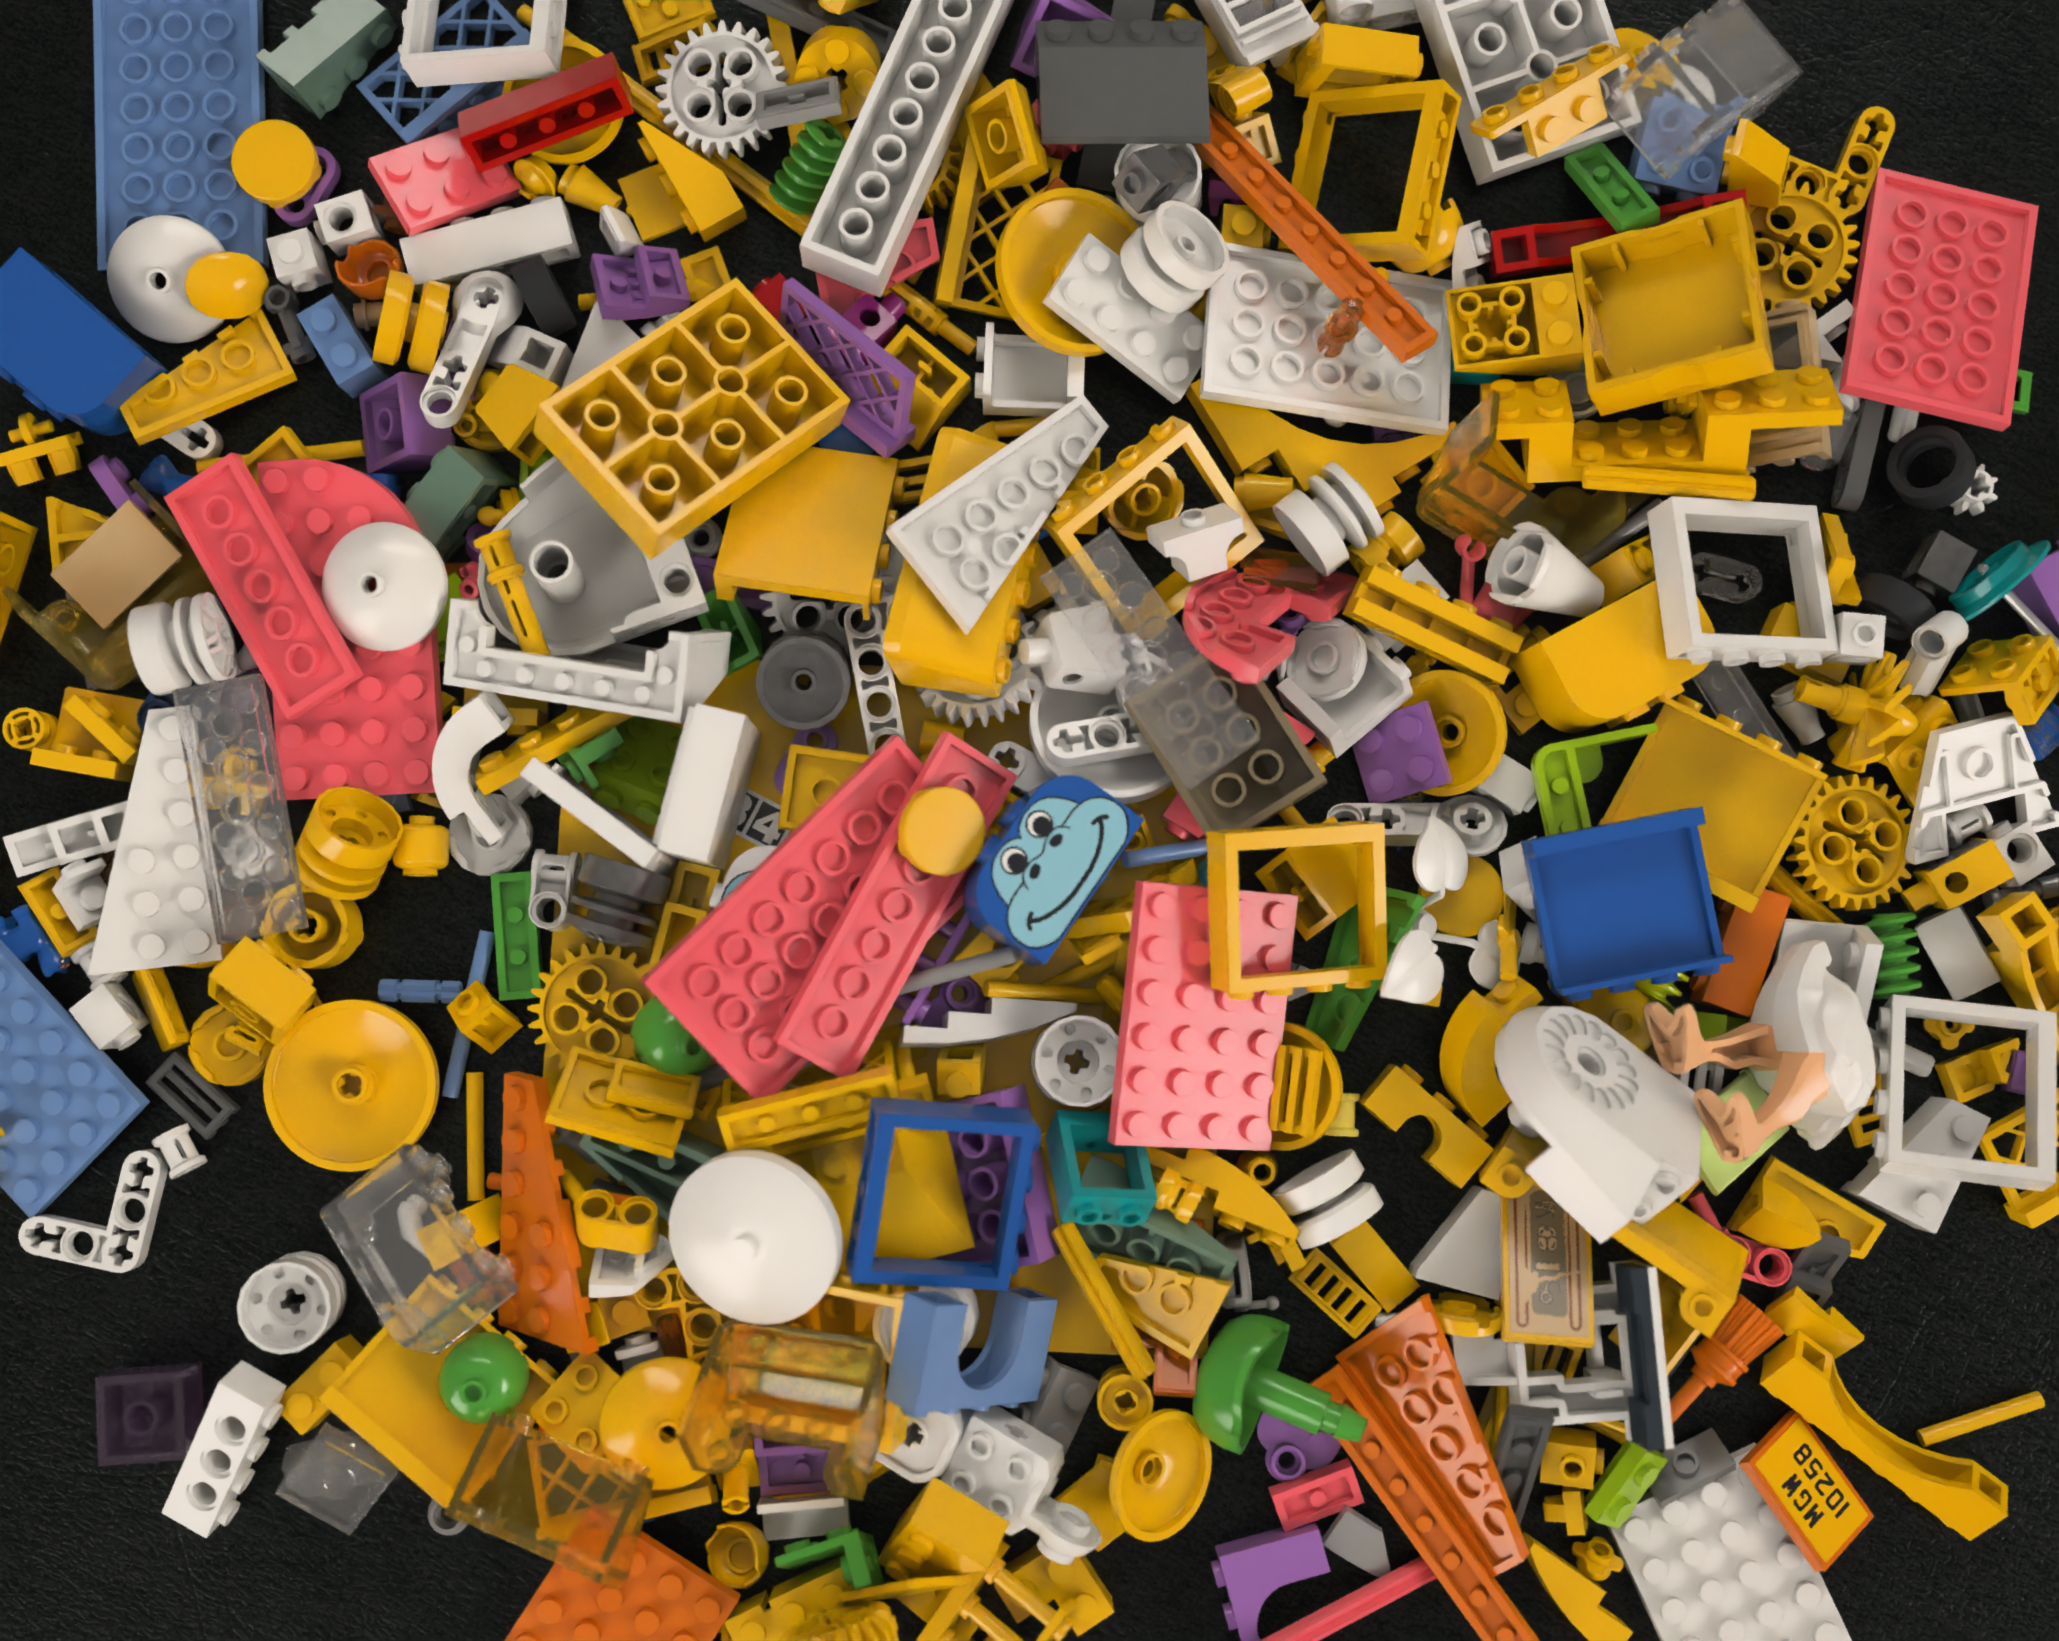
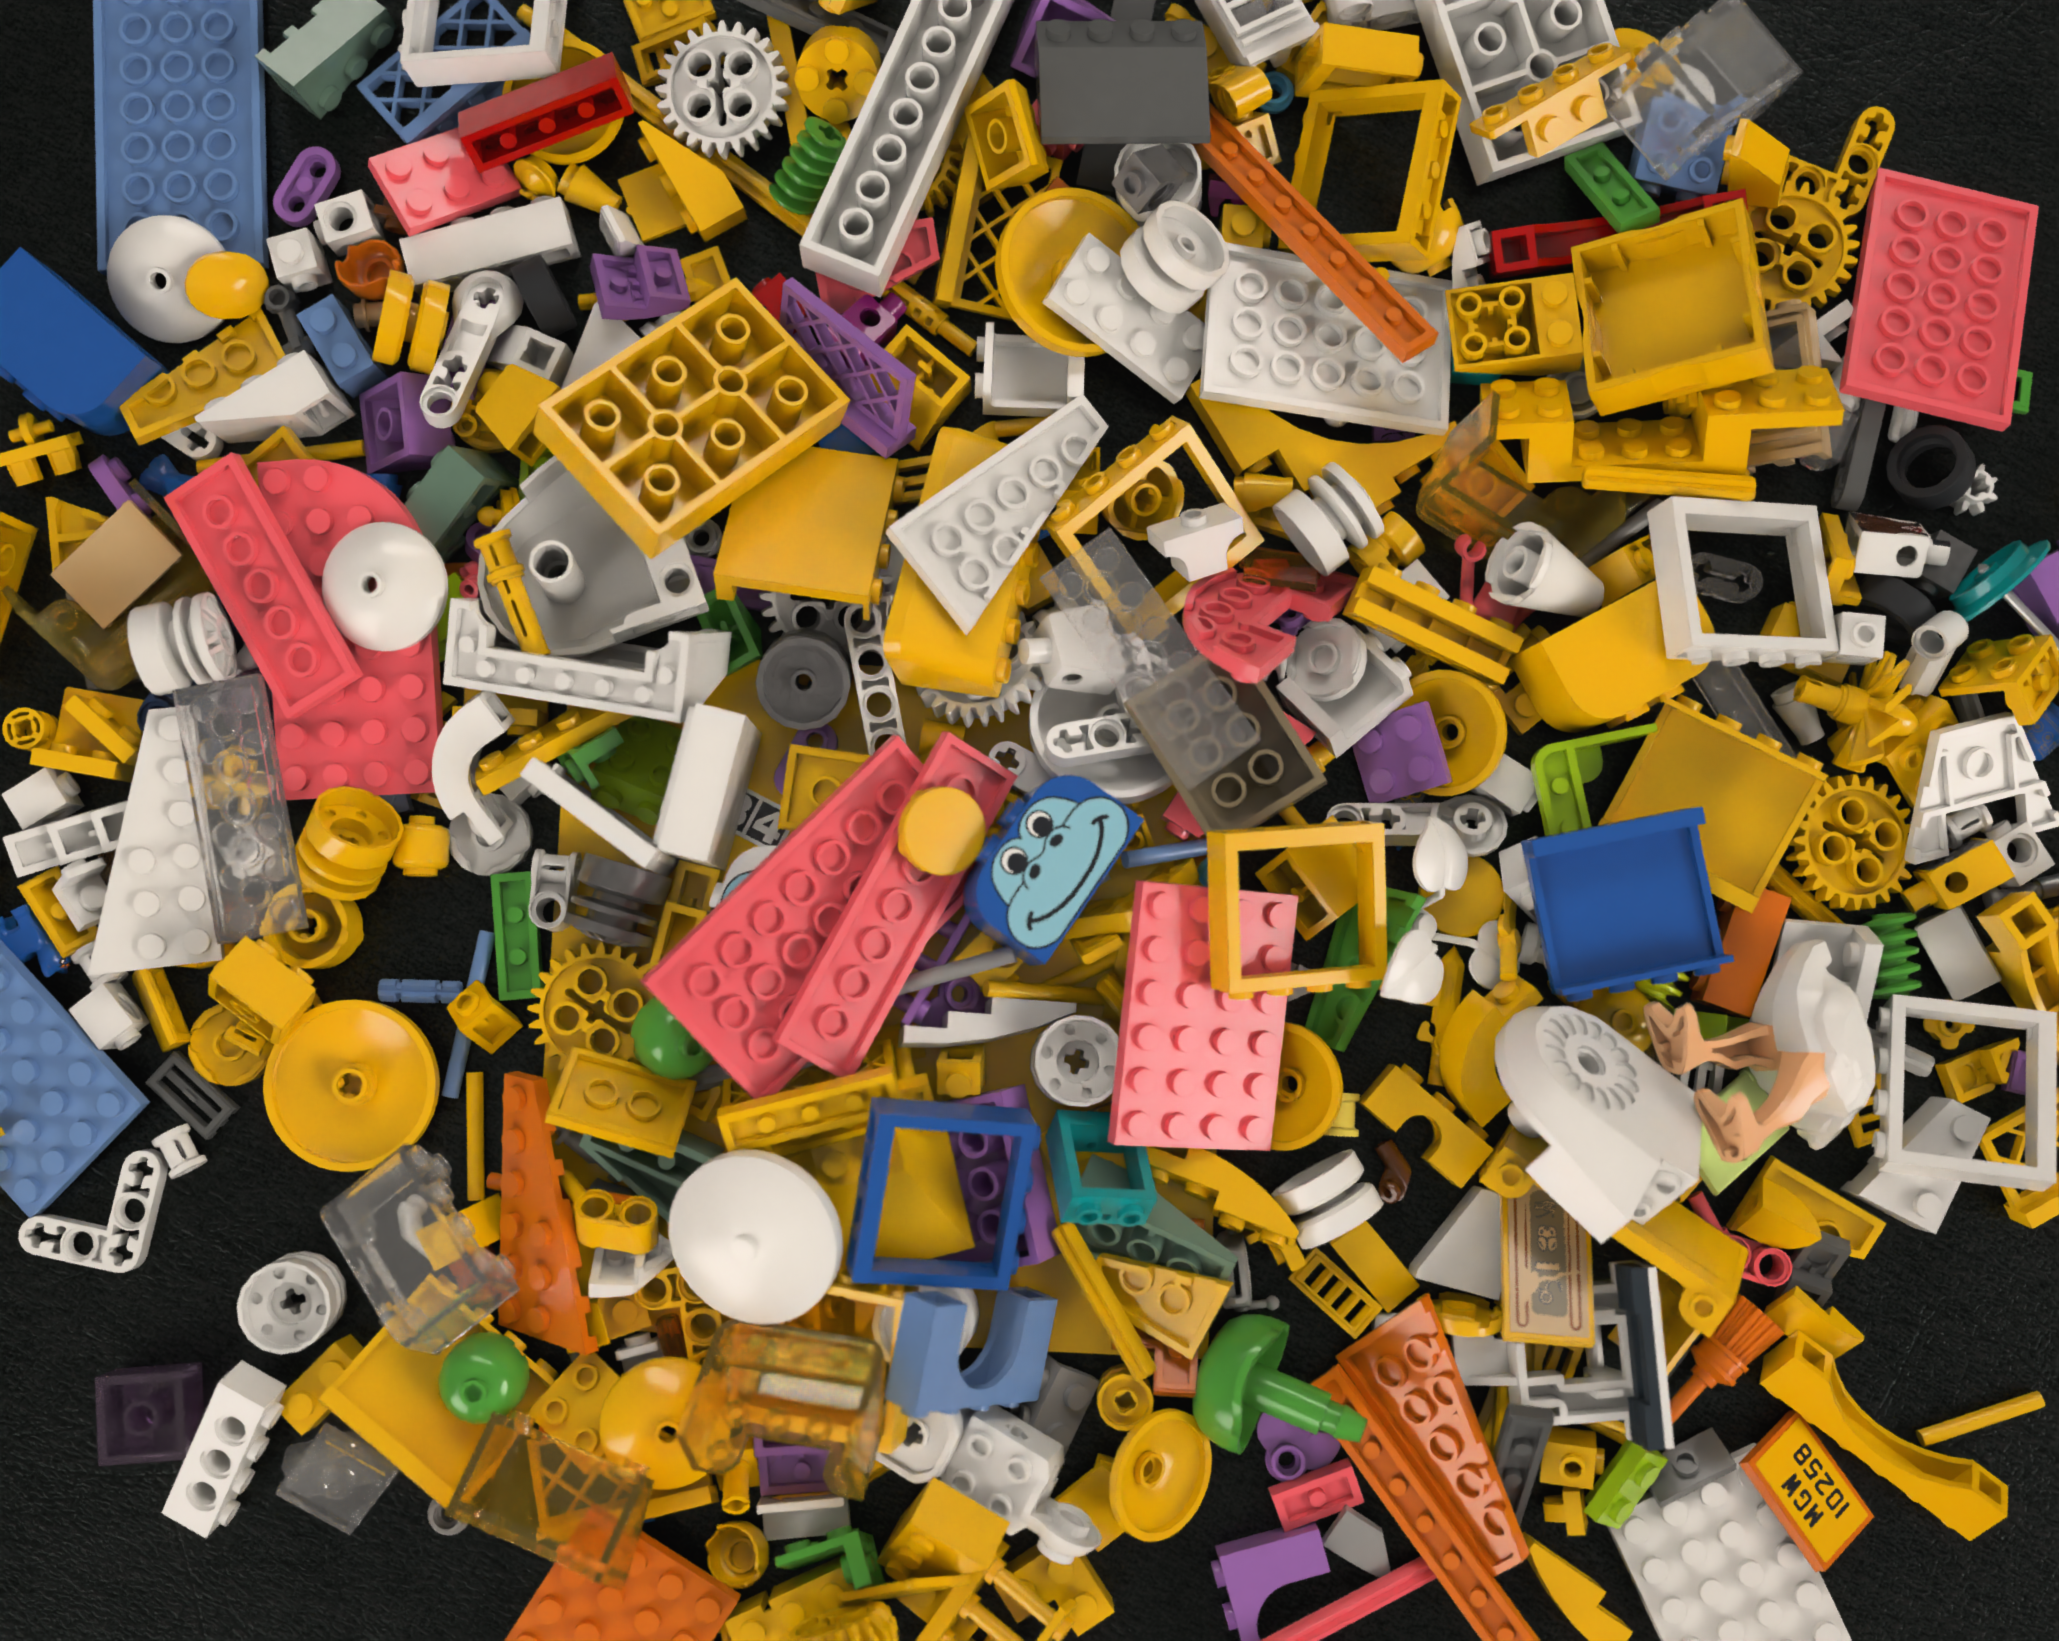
yellow tile [231,119,322,209] -> none
yellow tile [605,1057,702,1120] -> none
light grey tile [756,76,842,131] -> none
yellow wheel [1154,1166,1207,1225] -> none
yellow cone [1236,1150,1278,1189] -> none
yellow tile [1269,1043,1324,1137] -> none
clear orange axle [1317,297,1365,358] -> none
yellow plate [1572,1536,1624,1581] -> none
none -> white brick [1,767,84,830]
none -> white slope [194,350,356,443]
none -> dark azure plate [1258,72,1294,114]
none -> reddish brown arm [1374,1137,1412,1204]
none -> yellow sword [1416,945,1465,1086]
none -> white torso [1844,512,1951,578]

